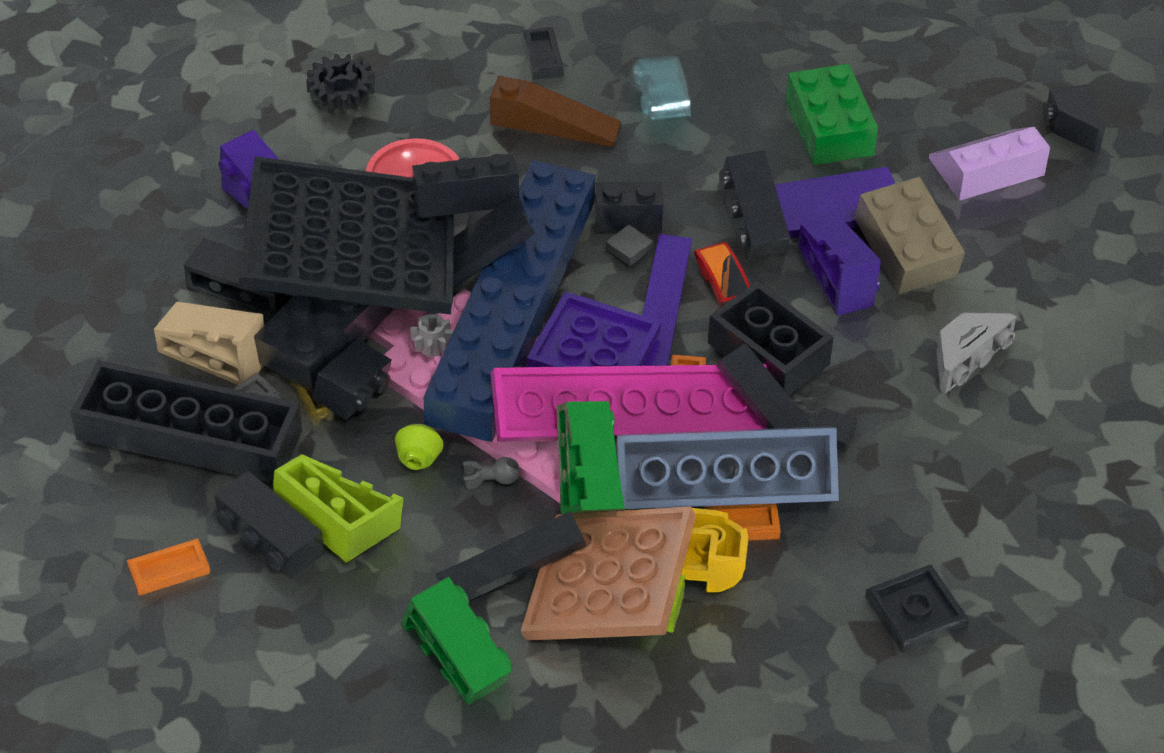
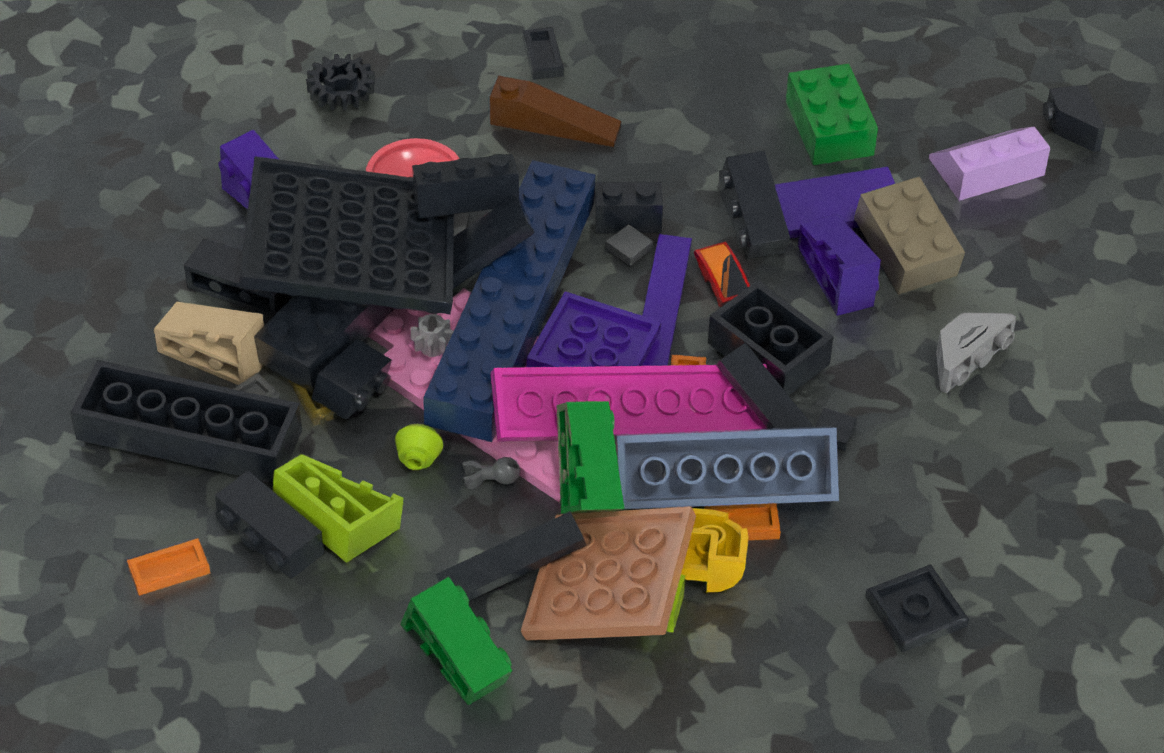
clear light blue brick [633,55,691,121] -> none

